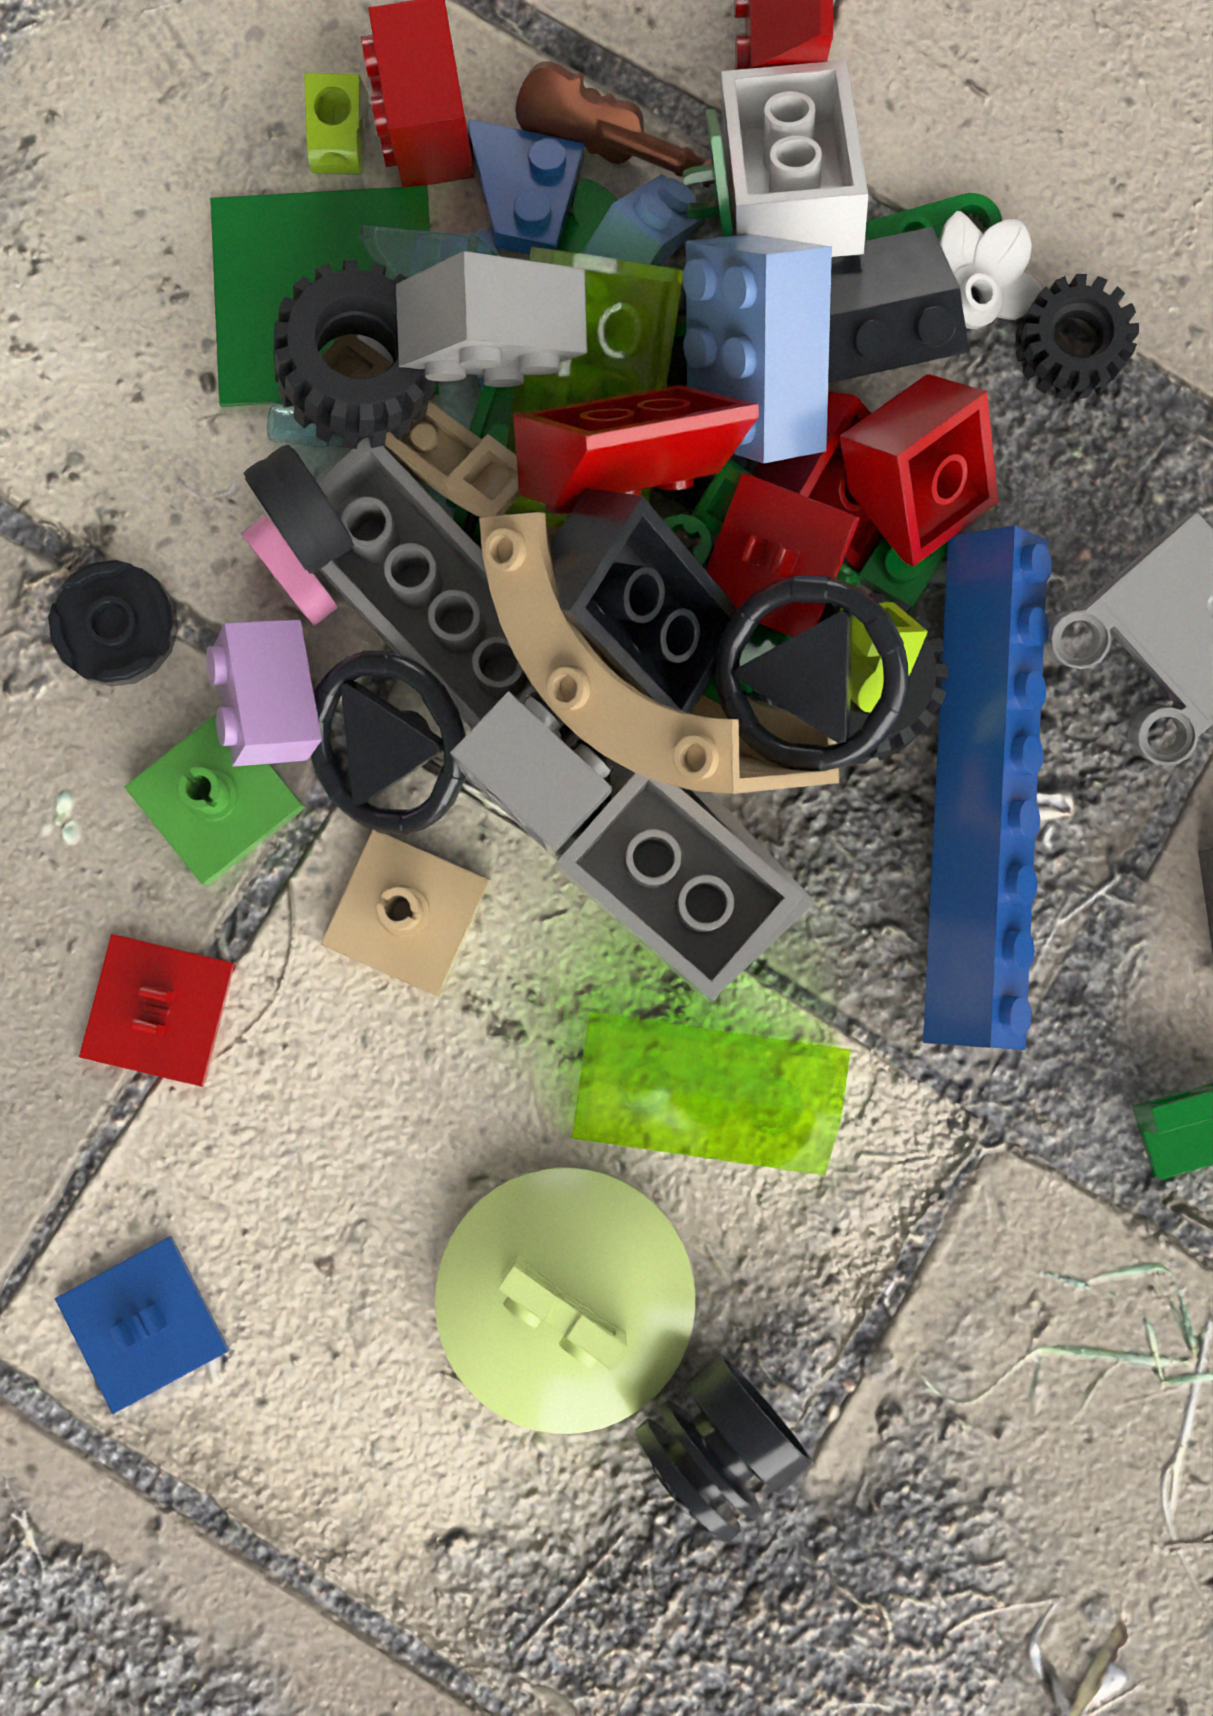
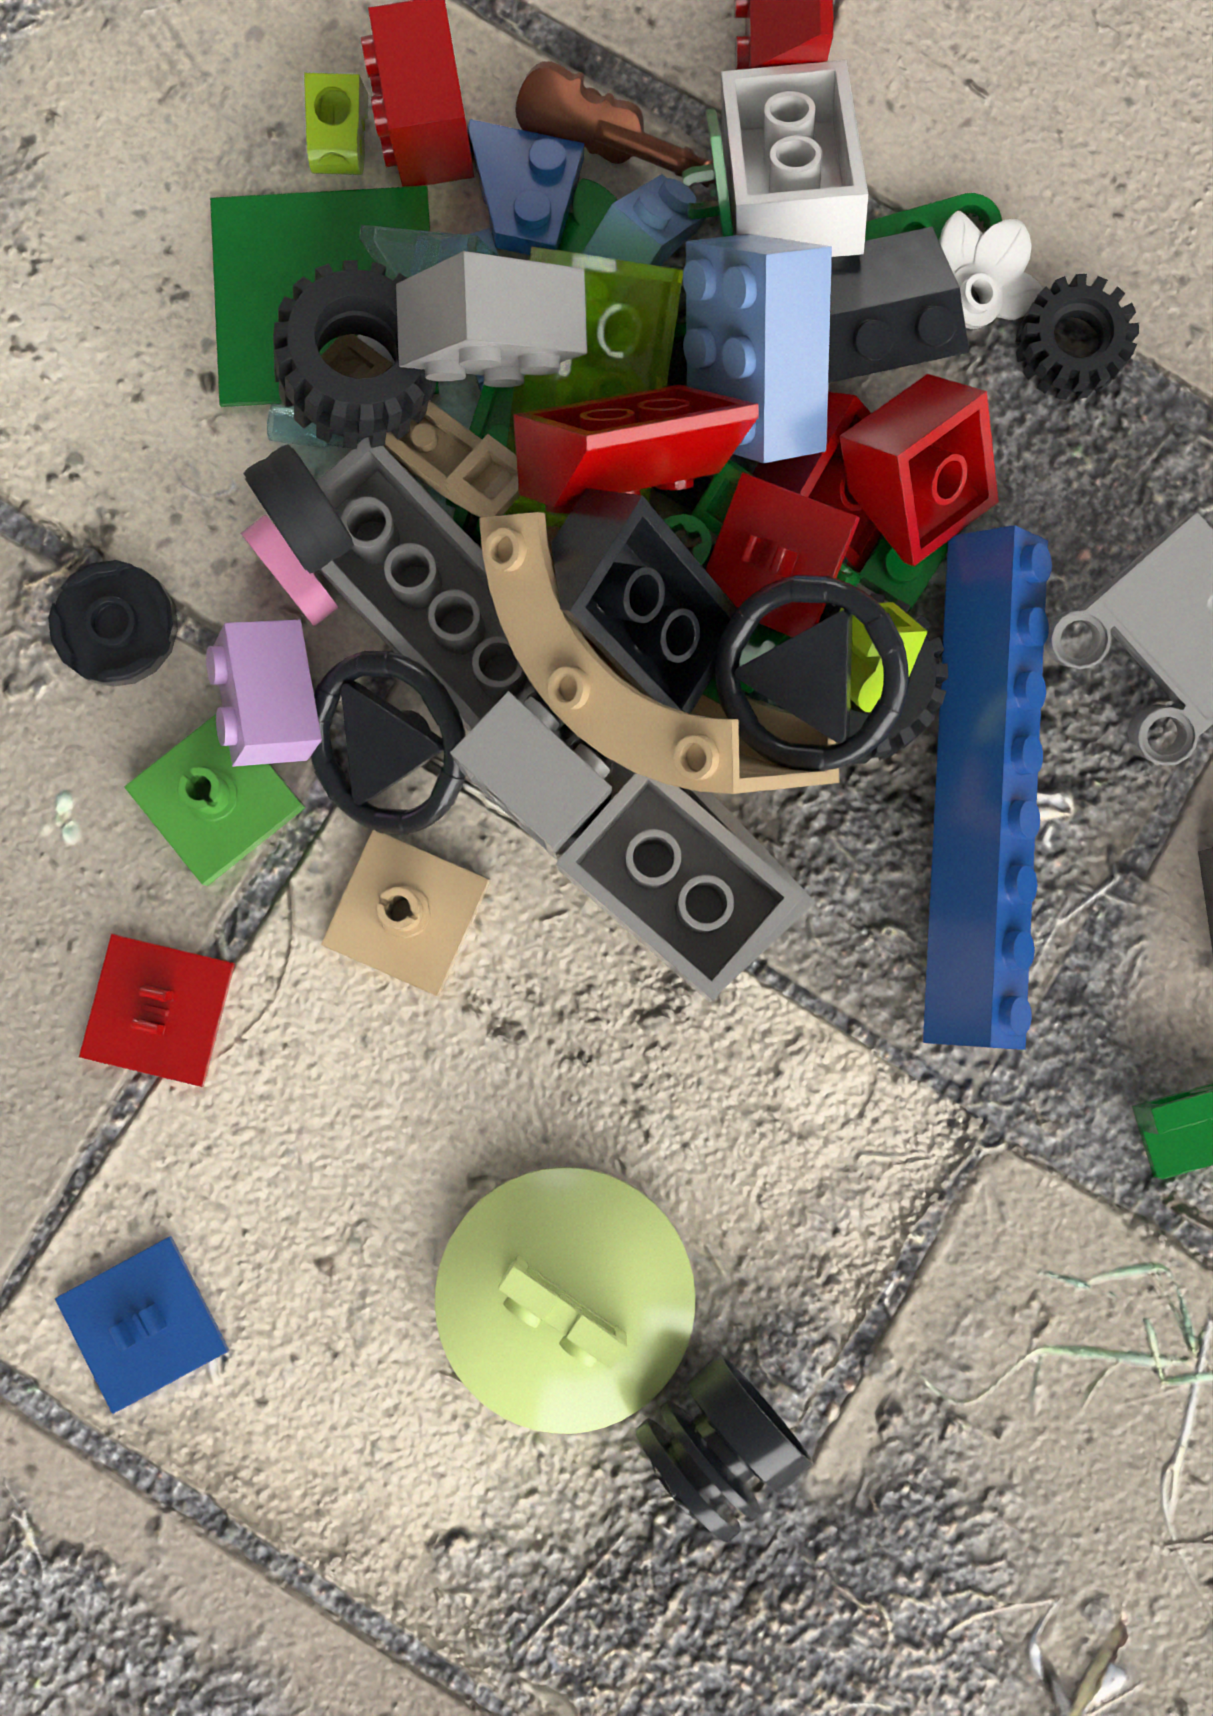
clear neon green slope [572,1012,851,1176] -> none

